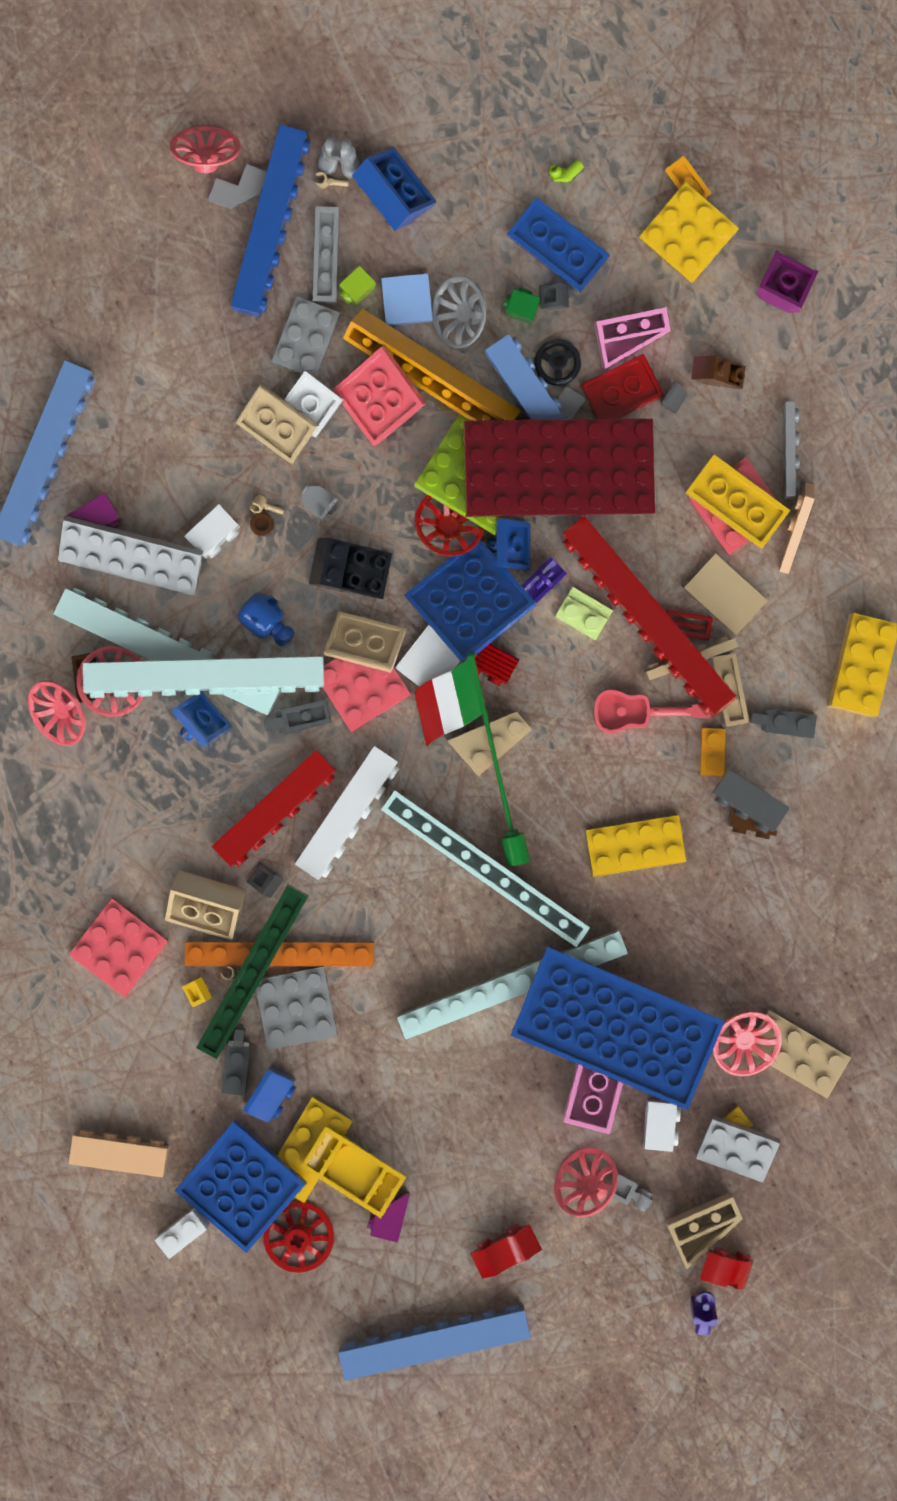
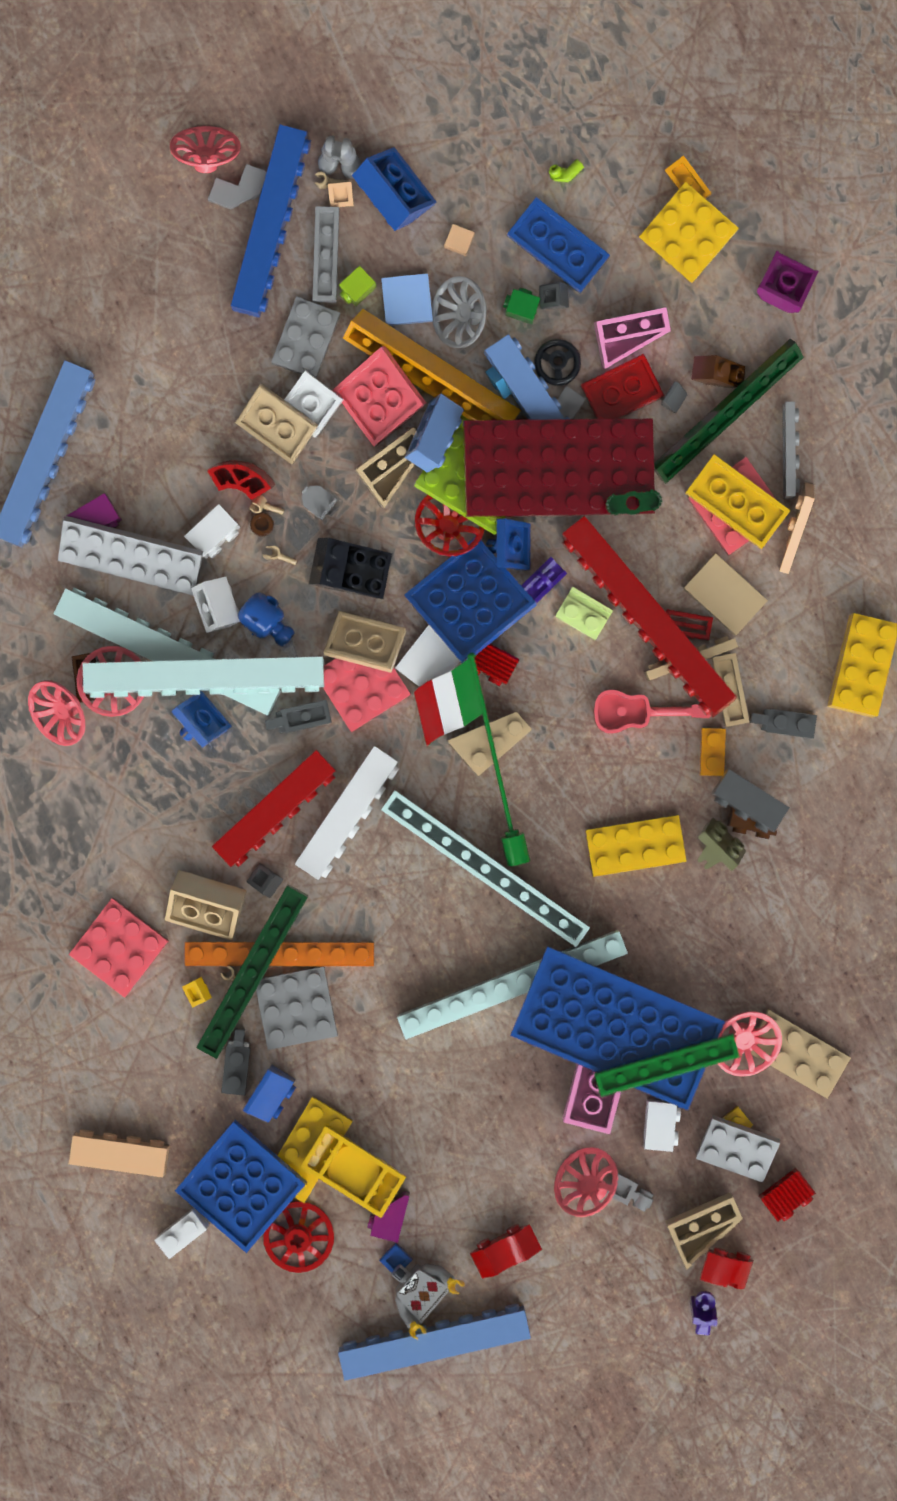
none -> white brick [191,577,240,633]
none -> red brick [207,460,275,500]
none -> tan hand [263,546,297,565]
none -> light nougat tile [328,181,354,207]
none -> tan wedge [355,427,416,508]
none -> blue tile [379,1243,413,1273]
none -> light grey torso [391,1264,465,1340]
none -> medium blue brick [405,394,464,473]
none -> light nougat tile [444,224,475,256]
none -> dark azure tile [485,366,512,399]
none -> green tile [594,1033,740,1097]
none -> dark green piece [605,489,662,516]
none -> dark green plate [654,339,804,484]
none -> olive plate [698,818,746,871]
none -> red brick [758,1167,815,1222]

